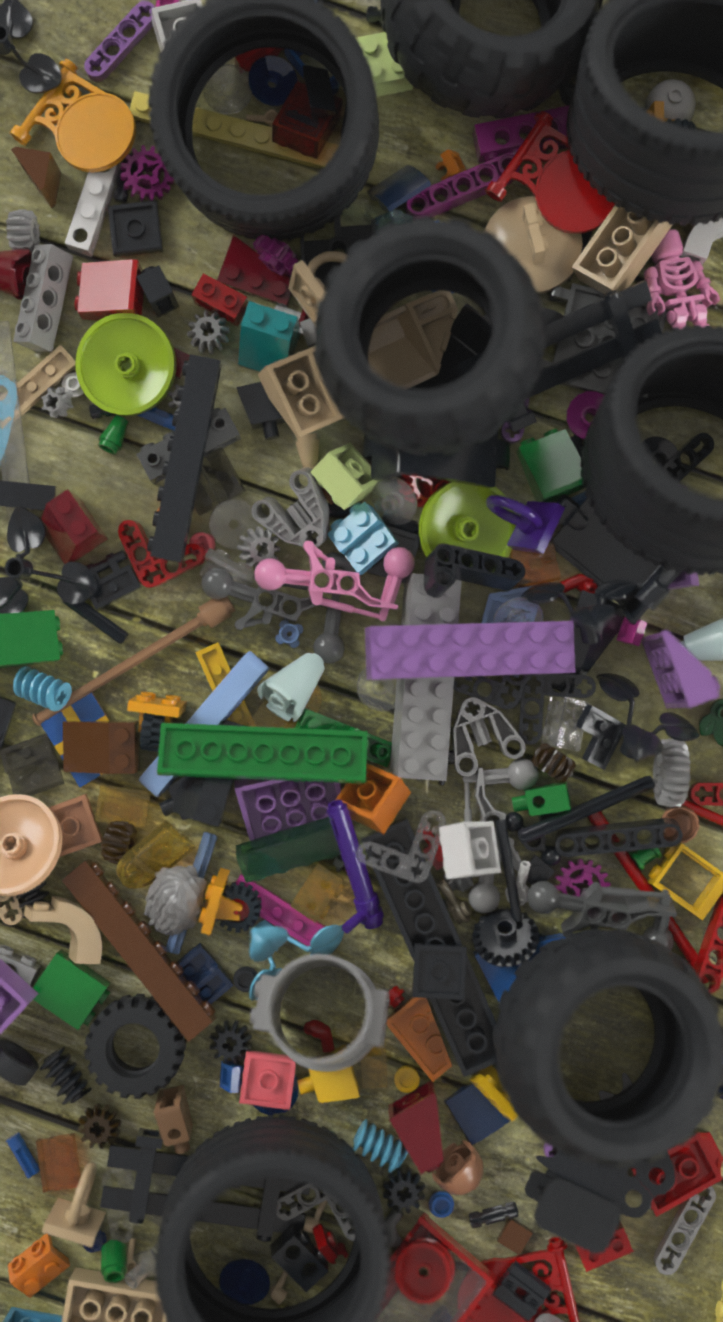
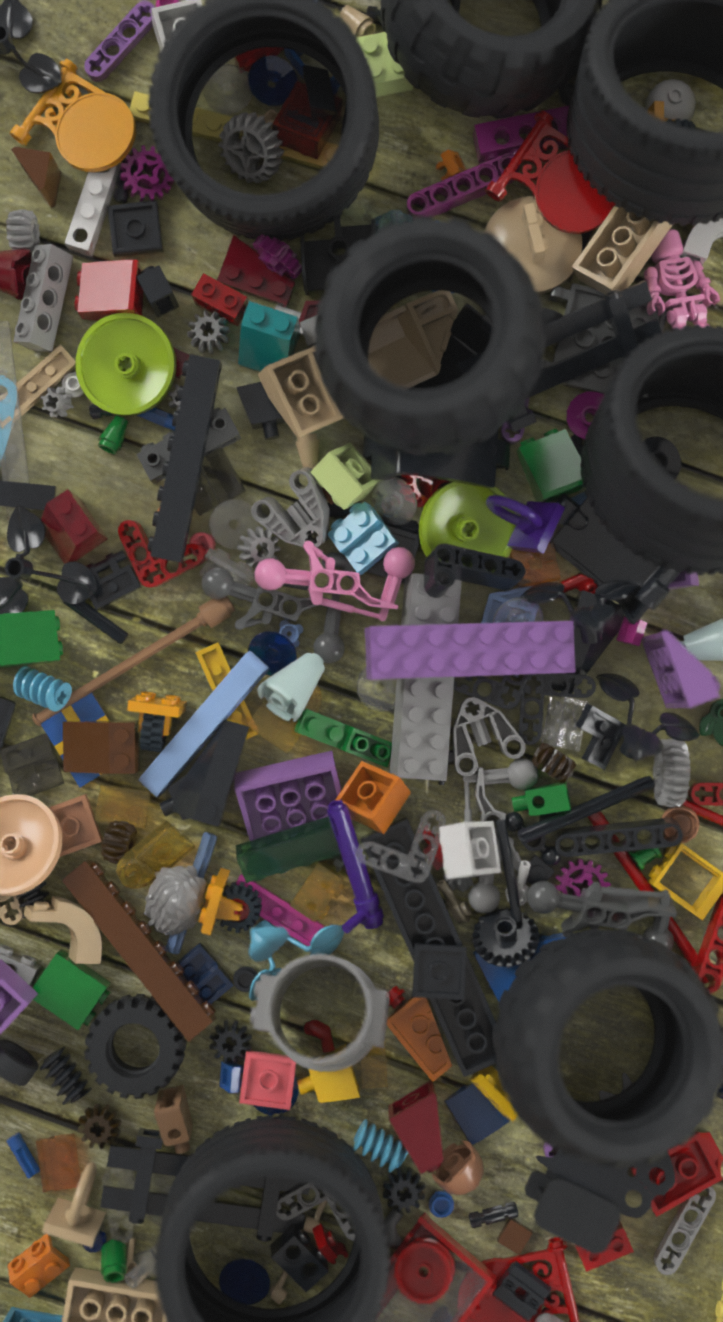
green plate [157,723,367,784] -> none
tan tile [288,251,347,325] -> none
dark blue slope [367,165,431,212] -> none
yellow tile [394,1065,420,1093] -> none
black beam [660,433,714,482] -> none
none -> light grey gear [218,112,284,184]
none -> clear blue dish [248,631,297,676]
none -> tan cone [340,5,376,37]

